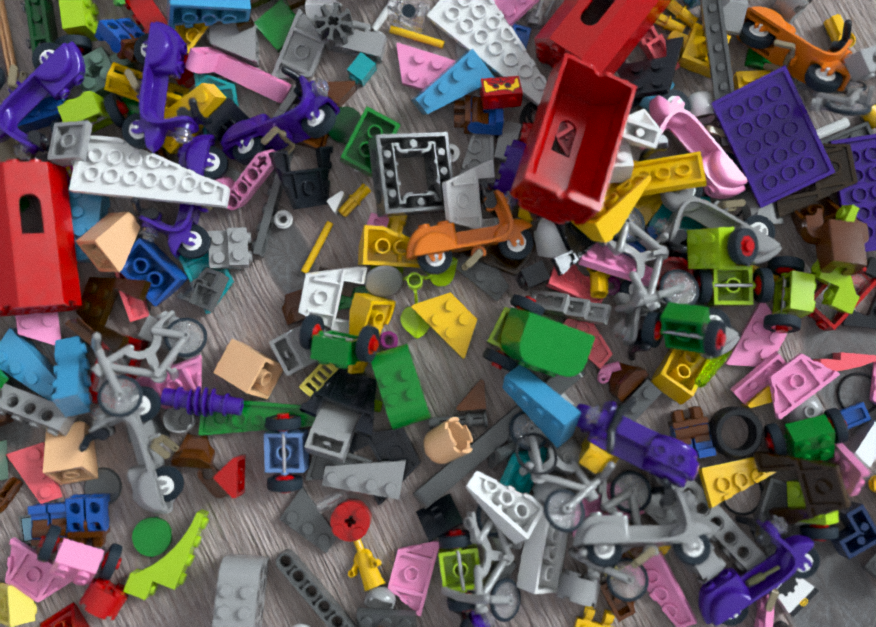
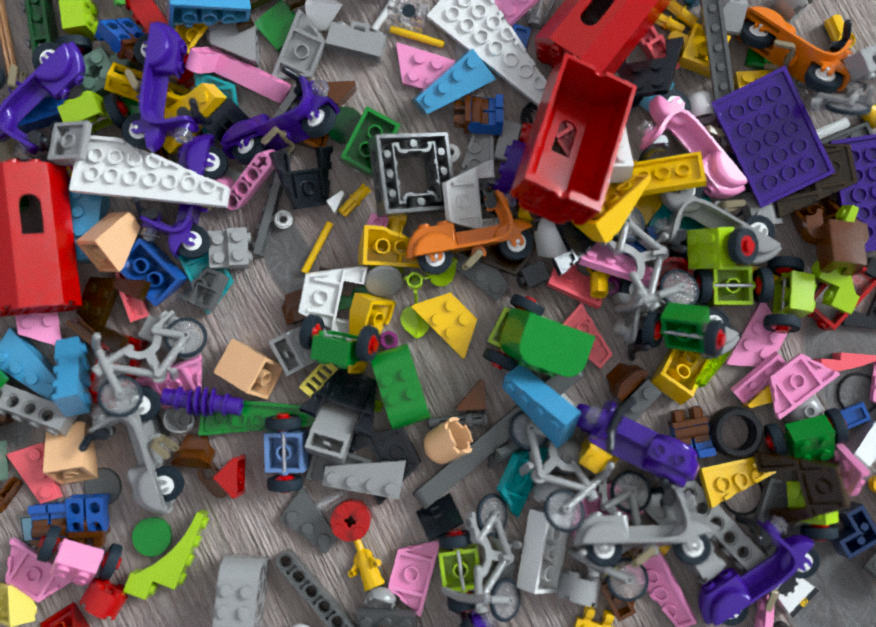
dark grey gear [314,2,354,47] -> none
teal brick [347,52,377,87] -> none
white wedge [466,471,544,544] -> none
red brick [480,76,523,109] -> none
black piece [515,432,558,475] -> none
light grey slope [531,290,612,326] -> none
bright pink arm [597,361,621,384] -> none
white slope [622,109,663,149] -> none
olive piece [745,565,781,587] -> none

